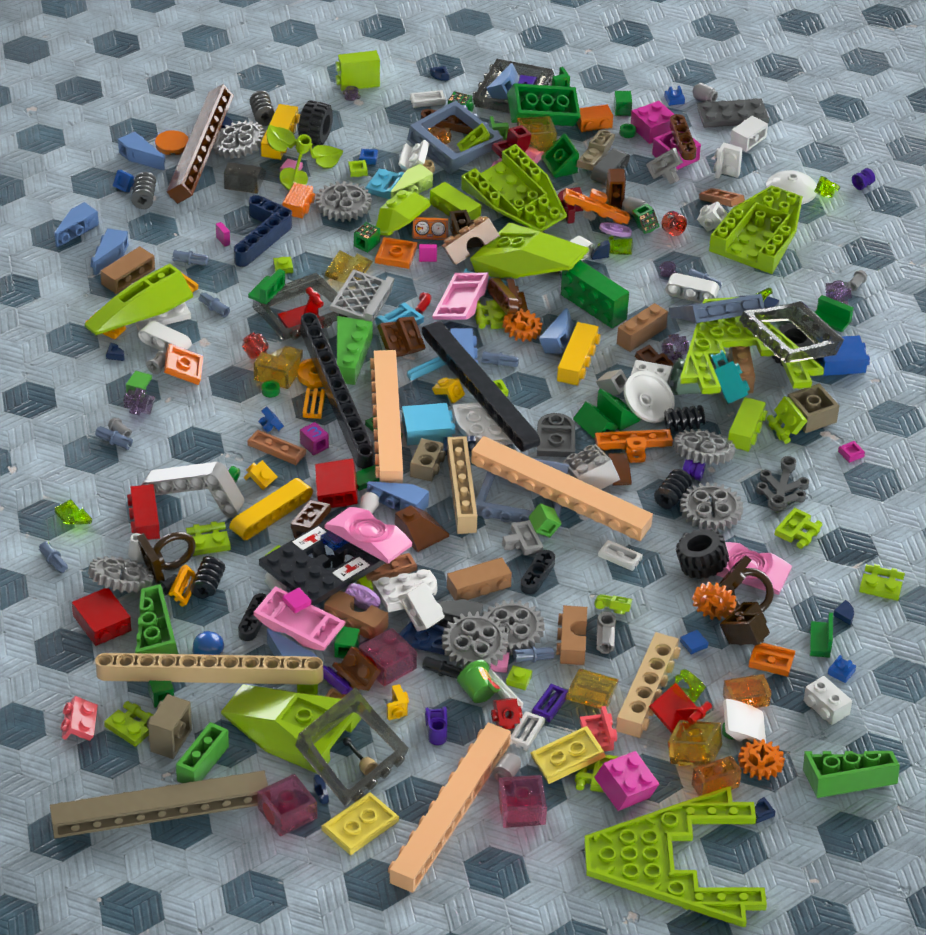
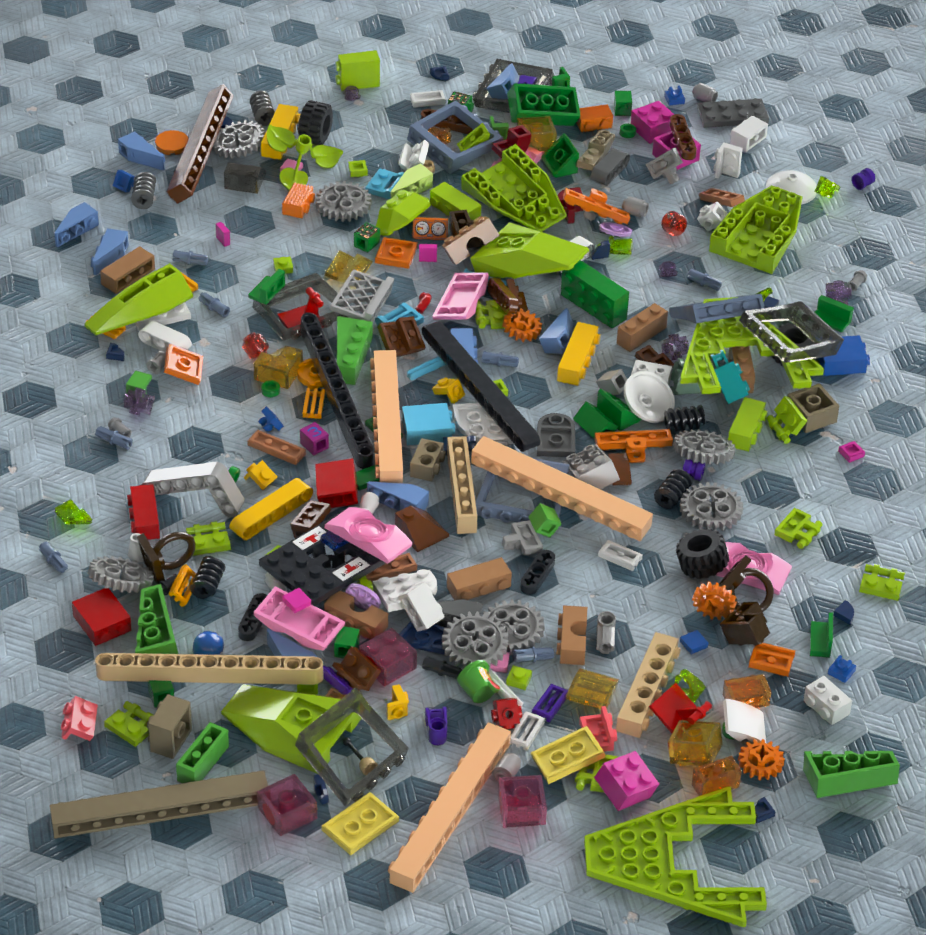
dark blue beam [234,195,292,267] -> none
blue tile [359,149,378,165] -> none
lime plate [594,594,633,614] -> none
reddish brown brick [606,169,626,209] -> none
brick [632,203,660,234] -> none
white beam [665,273,720,303] -> none
dark grey plant [756,456,809,512] -> none

